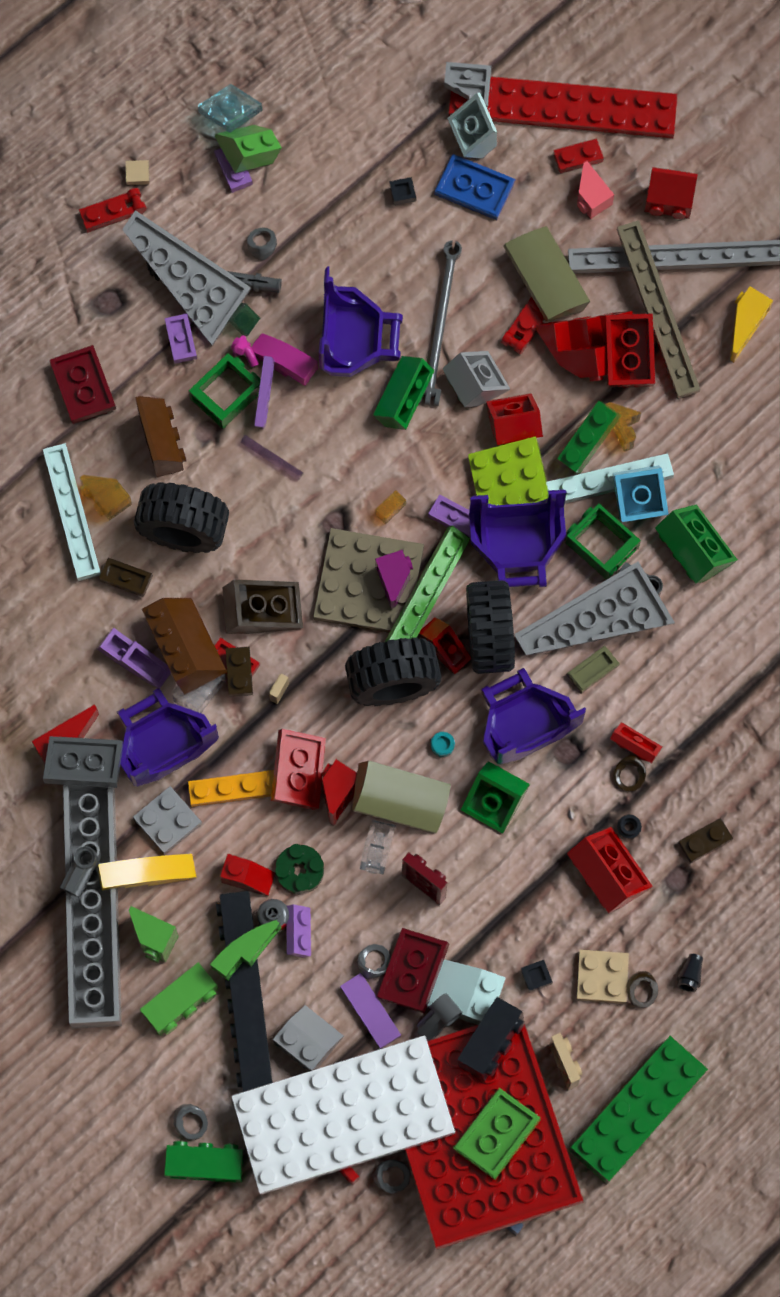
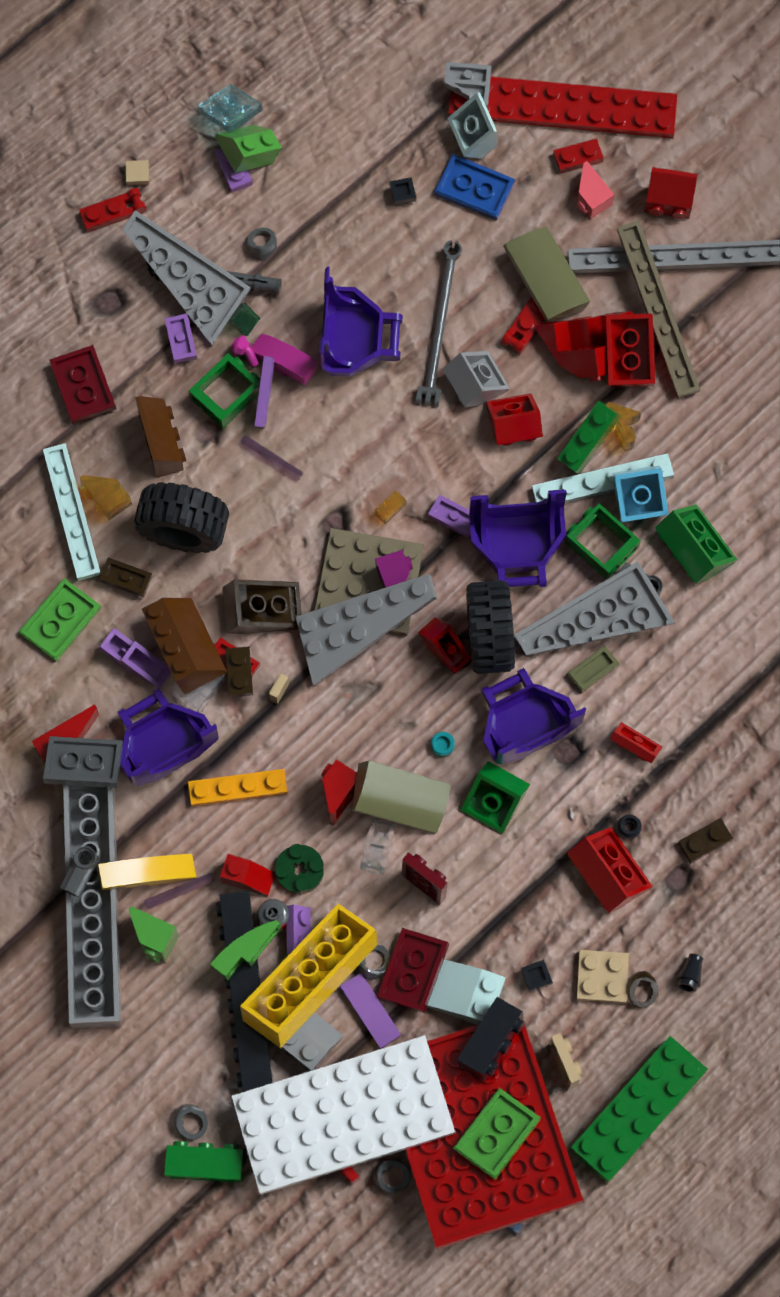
light grey plate [133,786,202,855] -> none
bright green brick [140,962,218,1036] -> none
plate [271,728,326,810] -> none
black tyre [345,638,442,706] -> none
green brick [373,356,435,430] -> none
bright green plate [385,525,470,642] -> none
dark grey piece [417,993,463,1040] -> none
lime plate [468,436,549,505] -> none
dark brown piece [614,756,646,792] -> none
yellow slope [730,286,773,362] -> none
none -> bright green tile [19,578,102,662]
none -> clear purple bar [144,872,215,909]
none -> yellow brick [240,903,378,1048]
none -> light grey wing [296,574,437,686]

